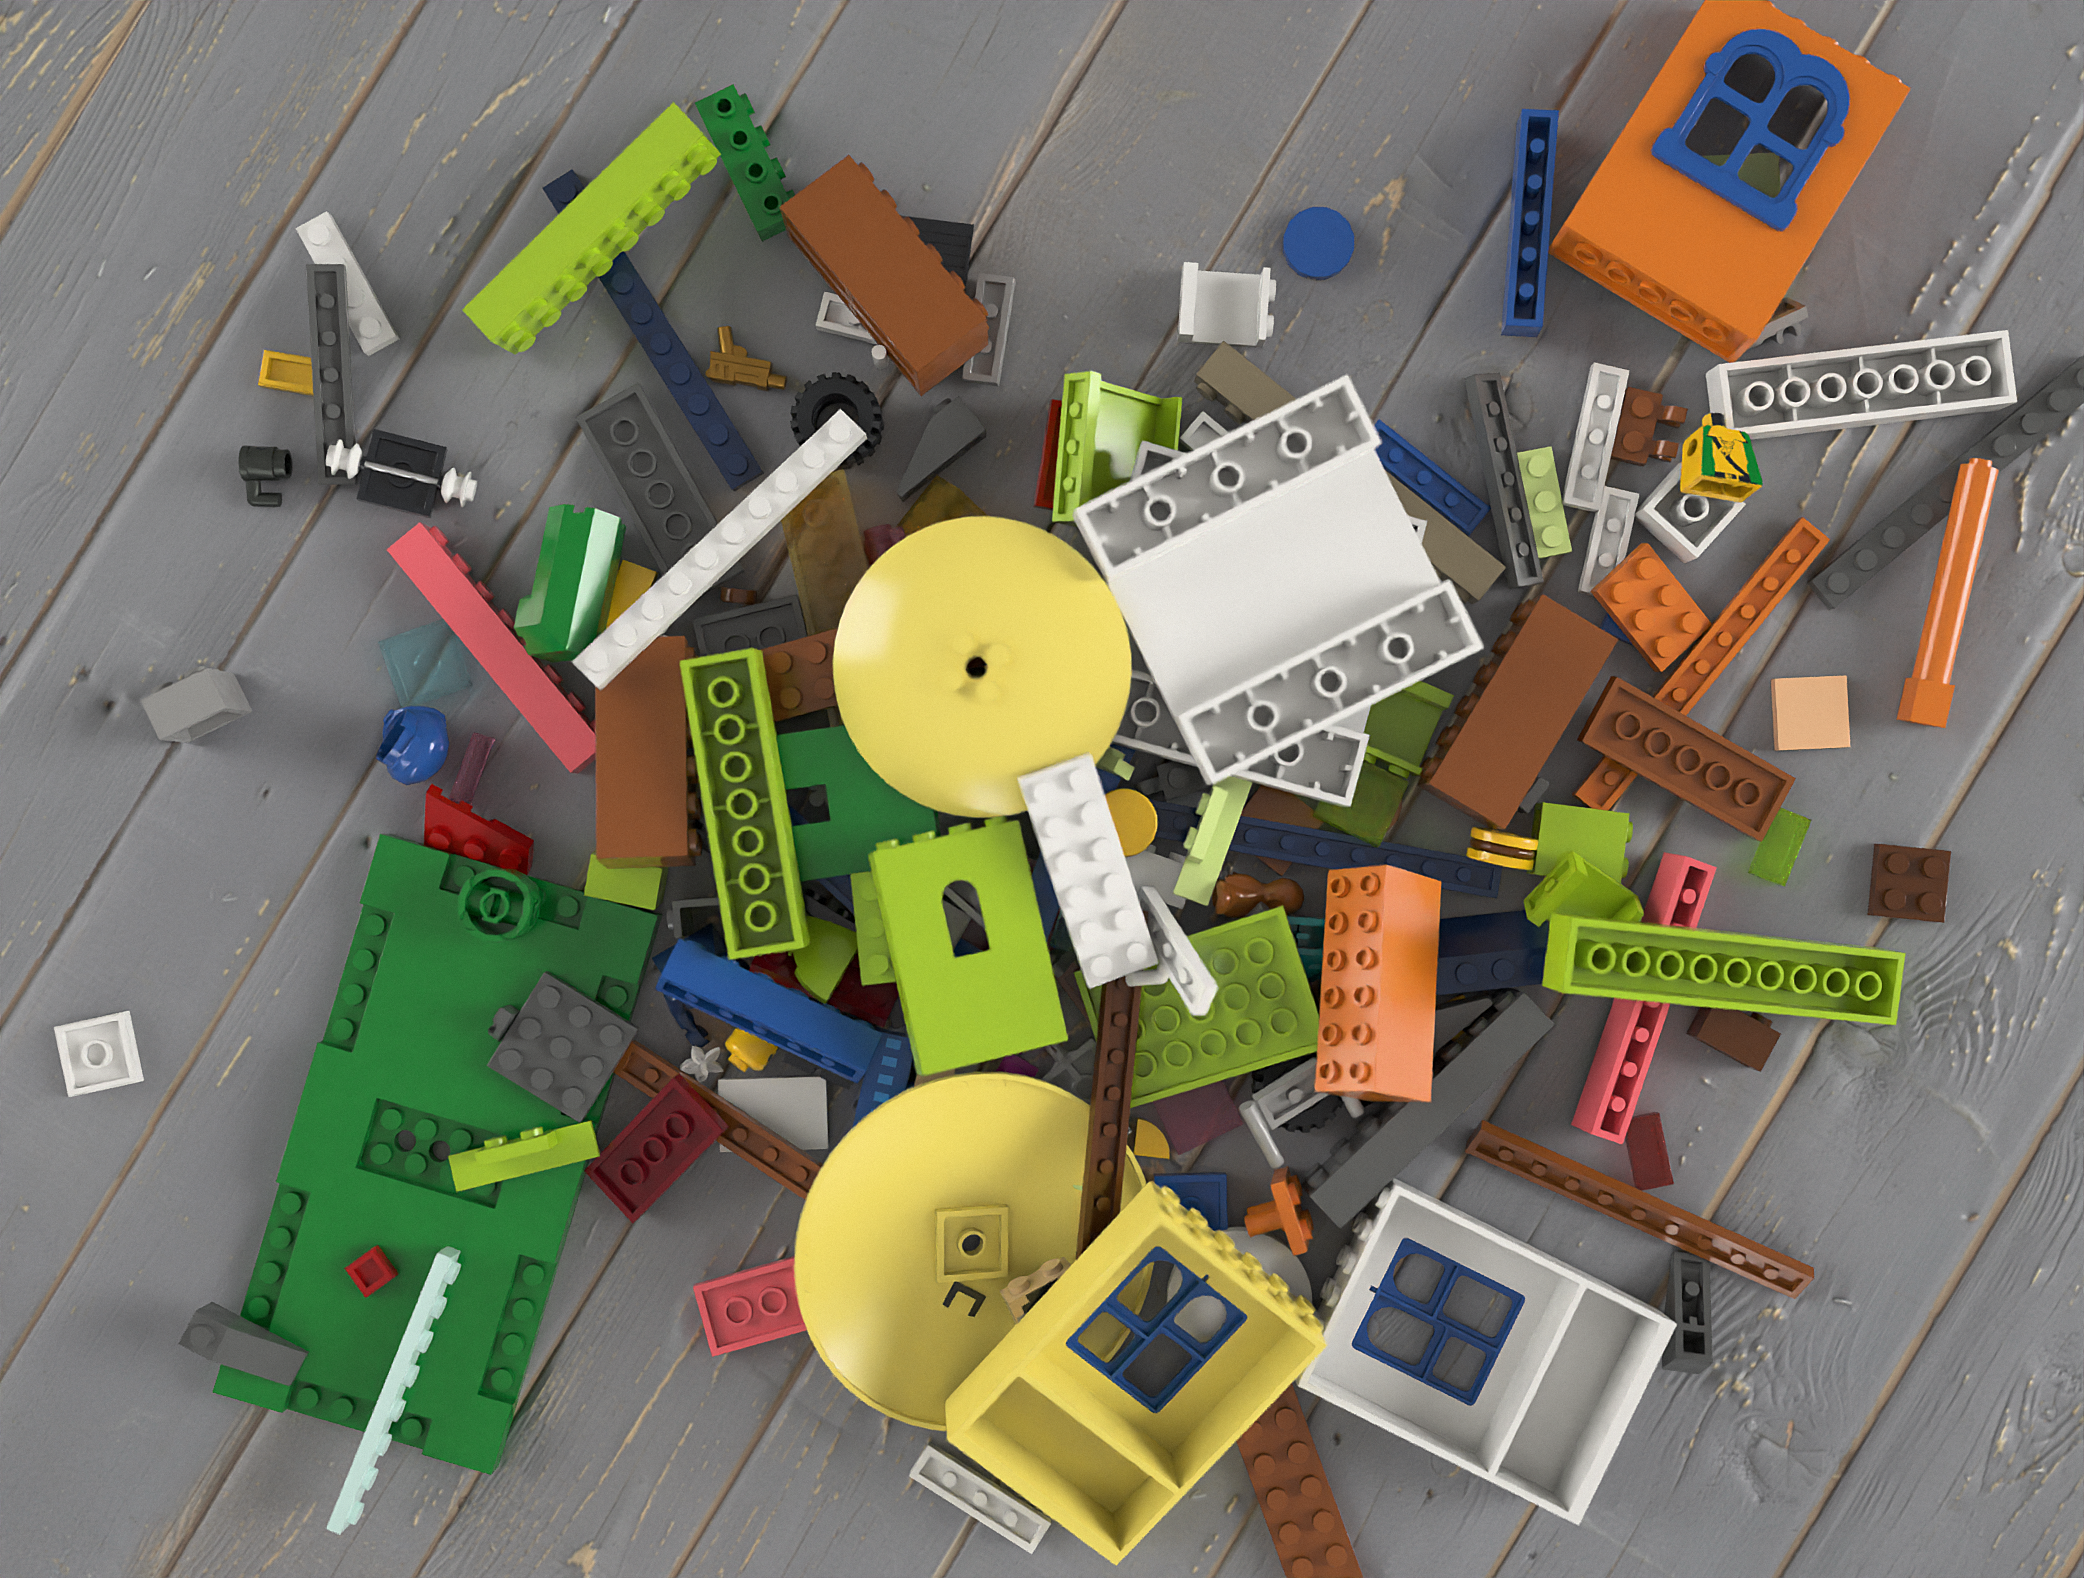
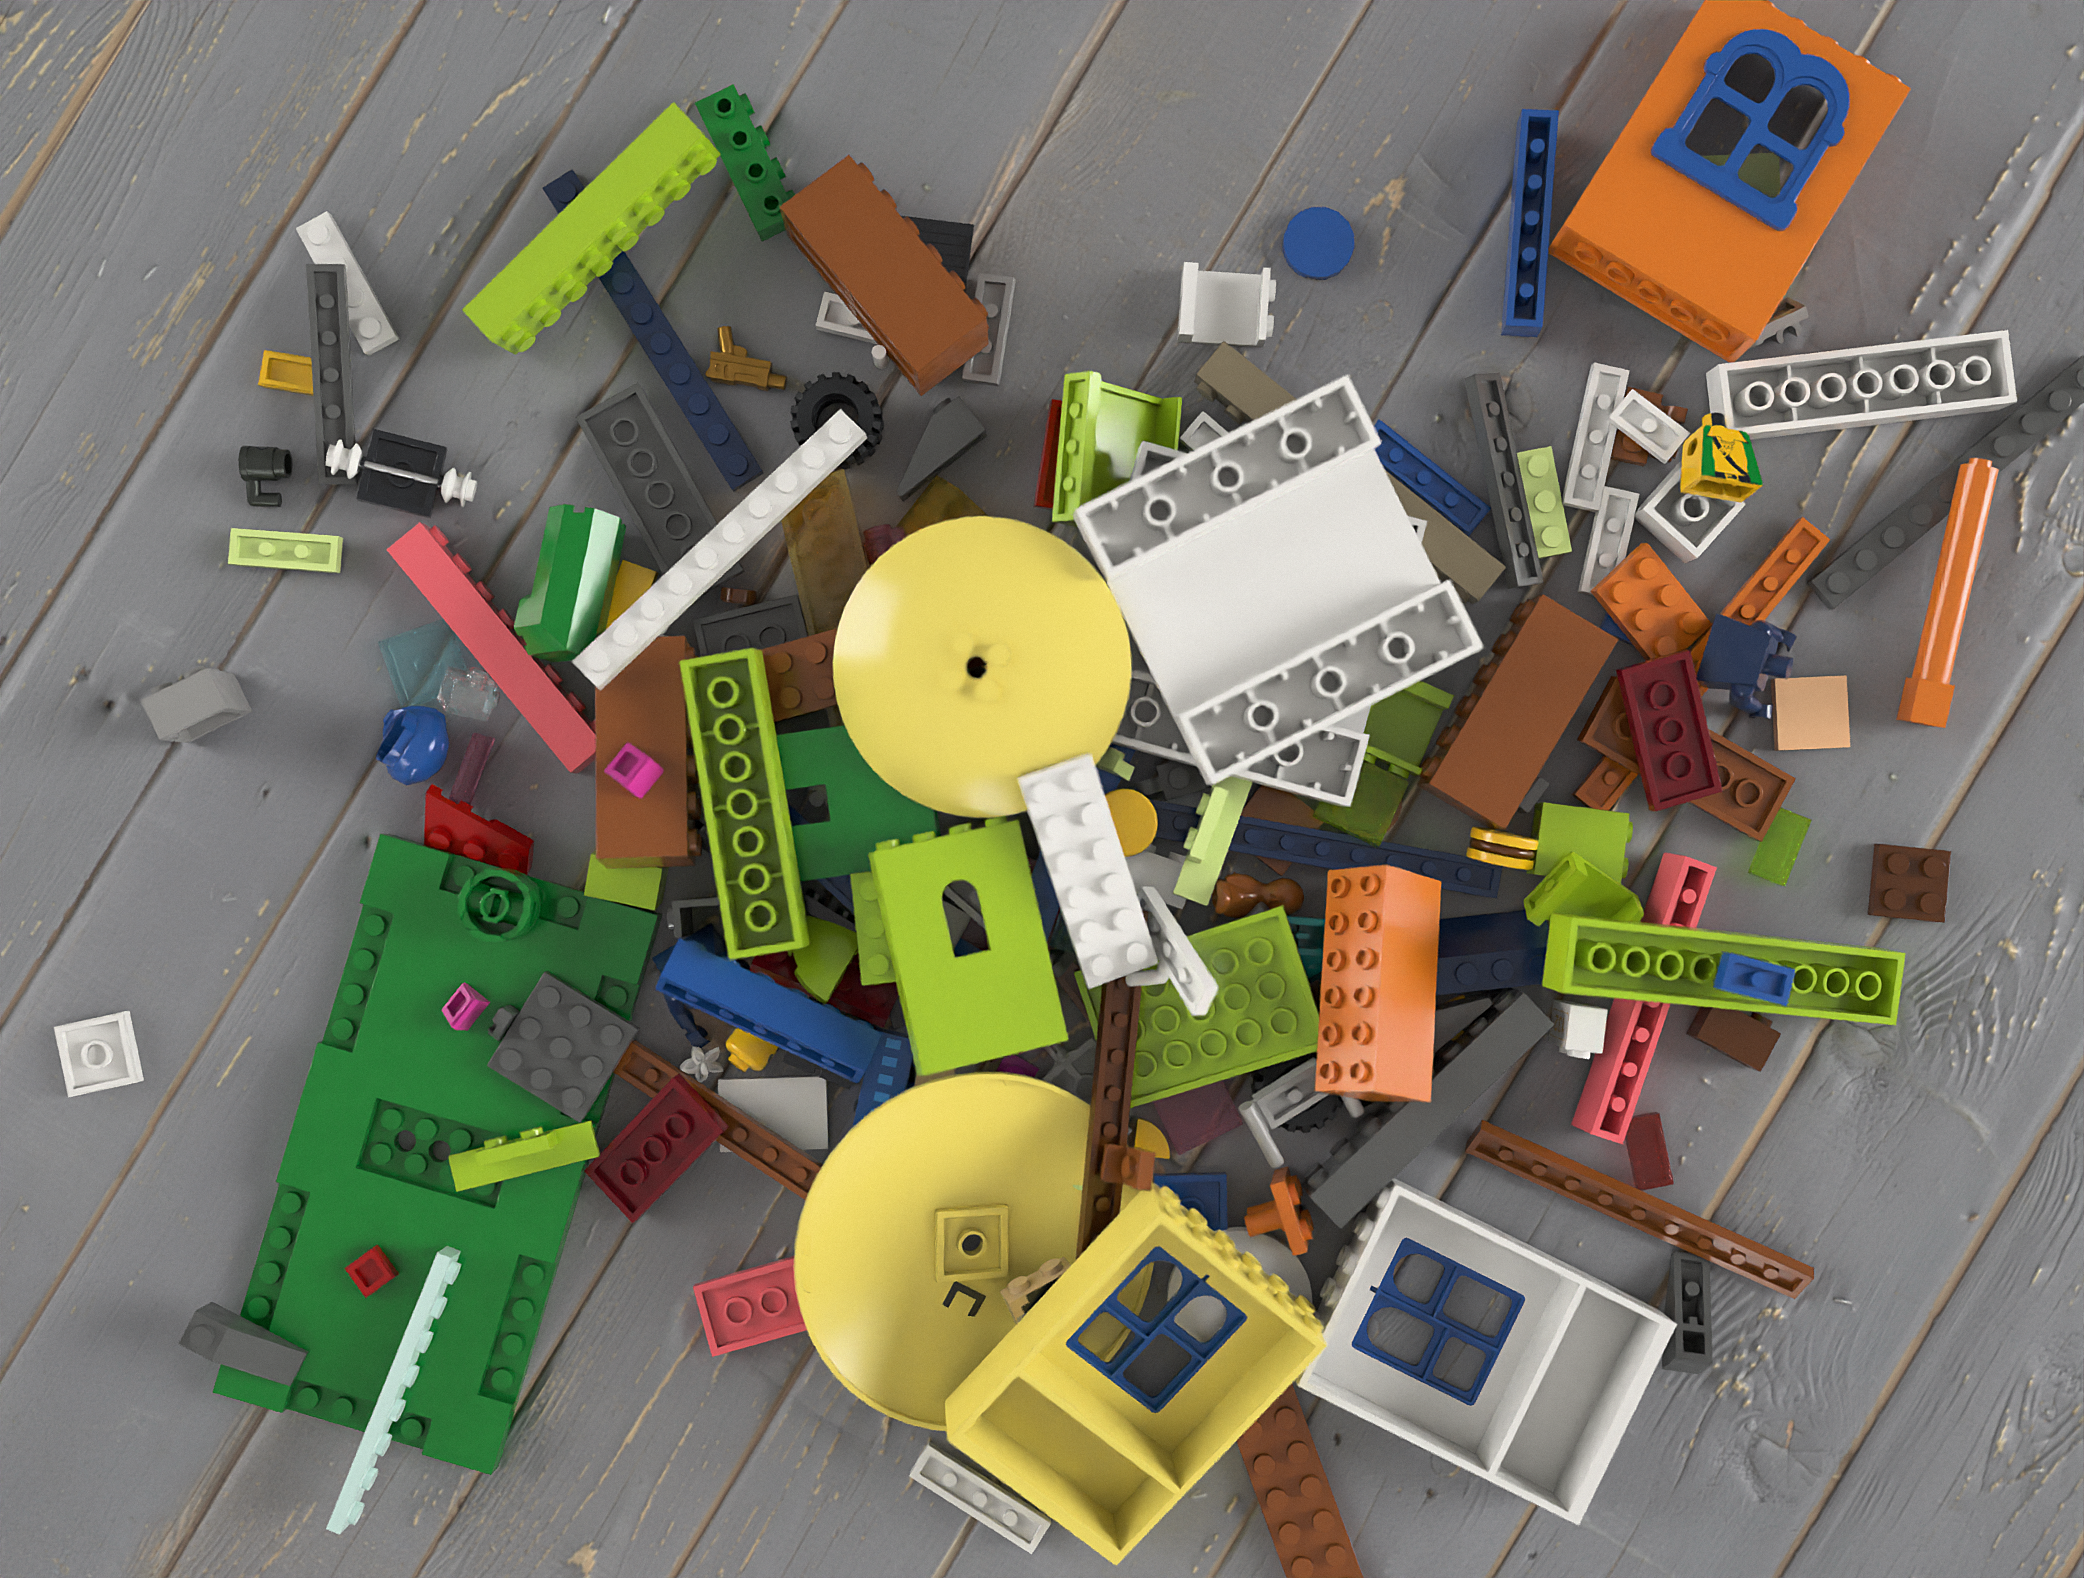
none -> yellowish green plate [228,528,343,573]
none -> clear brick [437,666,500,721]
none -> dark pink slope [441,982,490,1031]
none -> dark pink slope [604,742,663,798]
none -> dark orange bracket [1101,1144,1155,1191]
none -> white brick [1548,999,1608,1059]
none -> white plate [1607,389,1690,464]
none -> dark red plate [1616,650,1723,812]
none -> dark blue torso [1696,614,1797,719]
none -> blue plate [1713,951,1796,1006]

